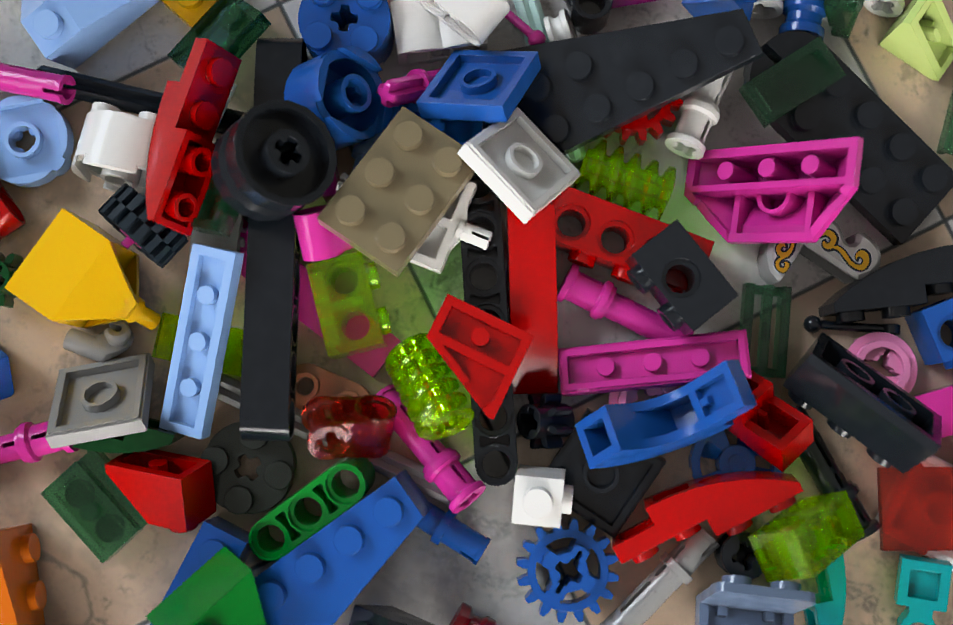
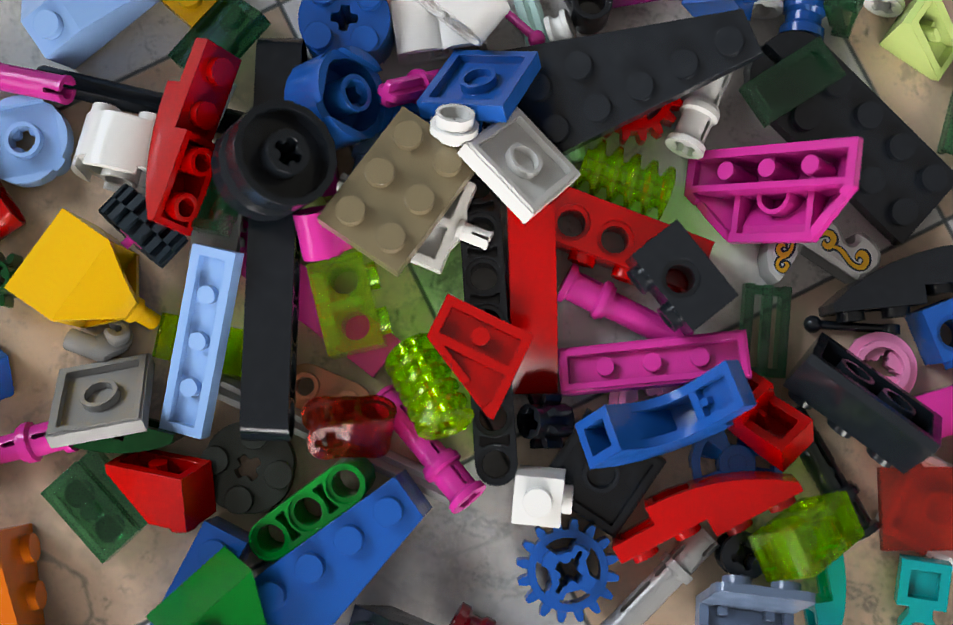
blue pin [416,502,491,566] -> none
none -> white plate [430,104,479,147]

